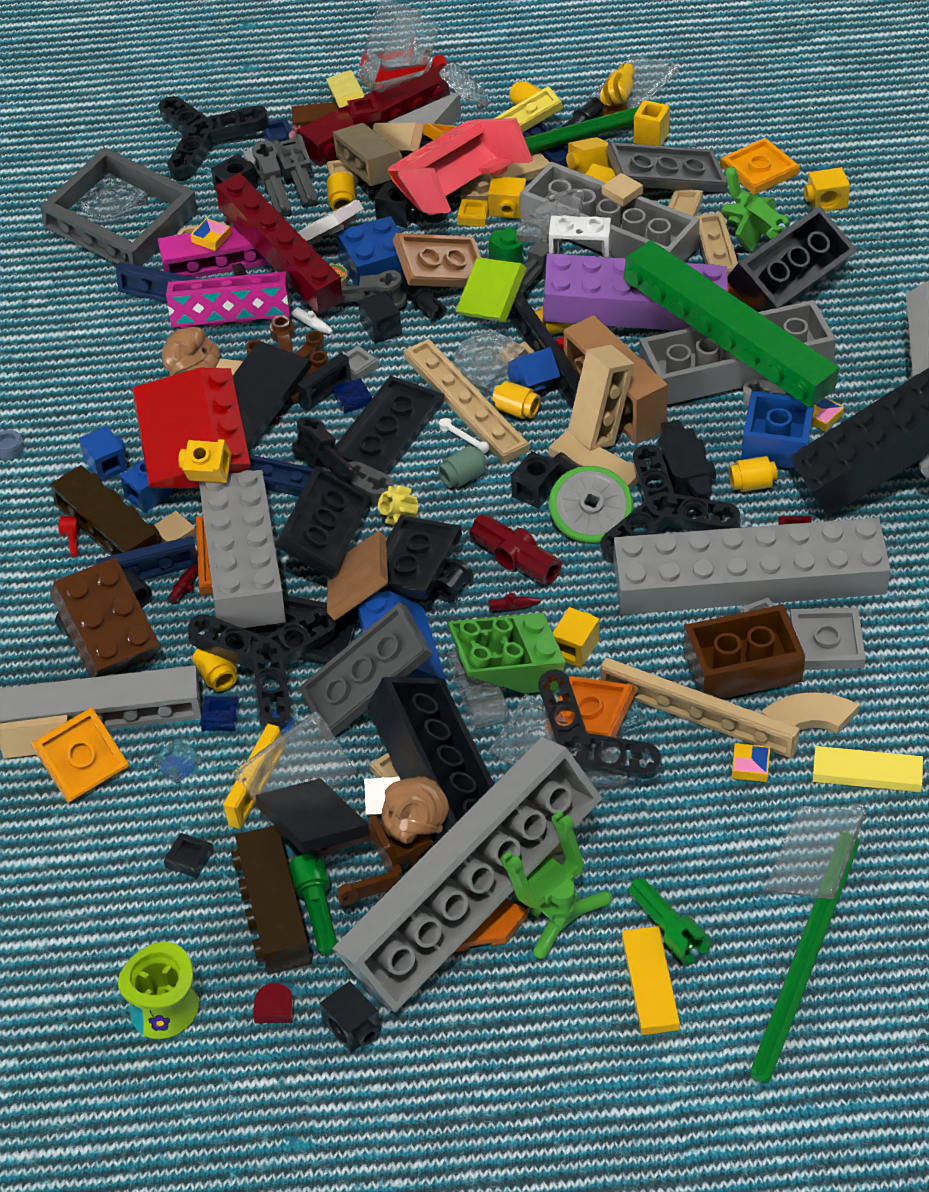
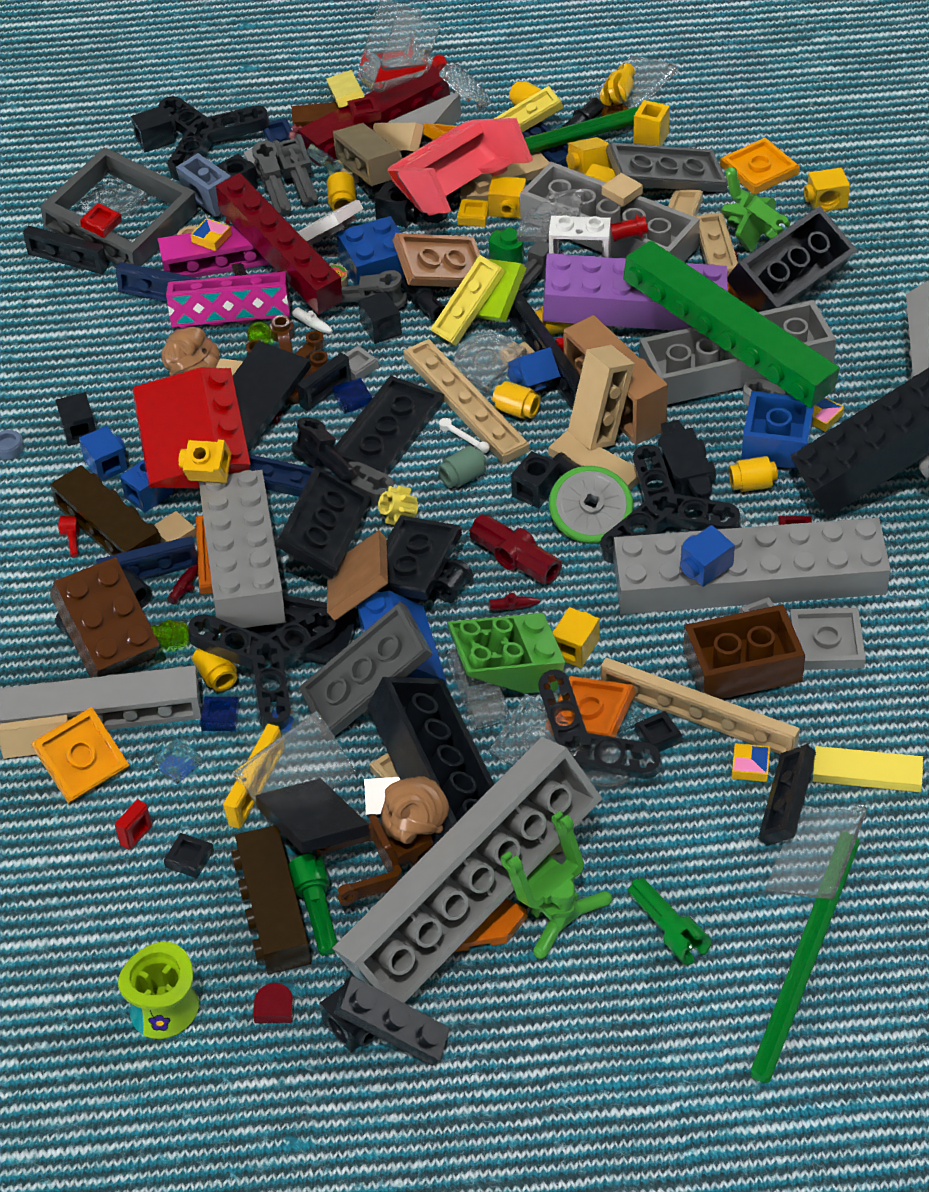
yellow tile [622,926,680,1035] -> none
tan tile [761,692,859,734] -> none
none -> black plate [23,225,108,275]
none -> black brick [56,392,96,446]
none -> red tile [80,203,122,238]
none -> red tile [114,799,152,850]
none -> black brick [131,106,177,153]
none -> clear neon green cylinder [151,620,189,648]
none -> sand blue brick [176,153,231,217]
none -> clear neon green cylinder [247,322,273,343]
none -> clear light blue tile [306,144,344,173]
none -> black plate [334,975,450,1066]
none -> light yellow tile [430,255,506,346]
none -> red pin [611,214,649,242]
none -> black tile [634,711,682,752]
none -> blue brick [680,525,735,587]
none -> black plate [758,744,816,846]

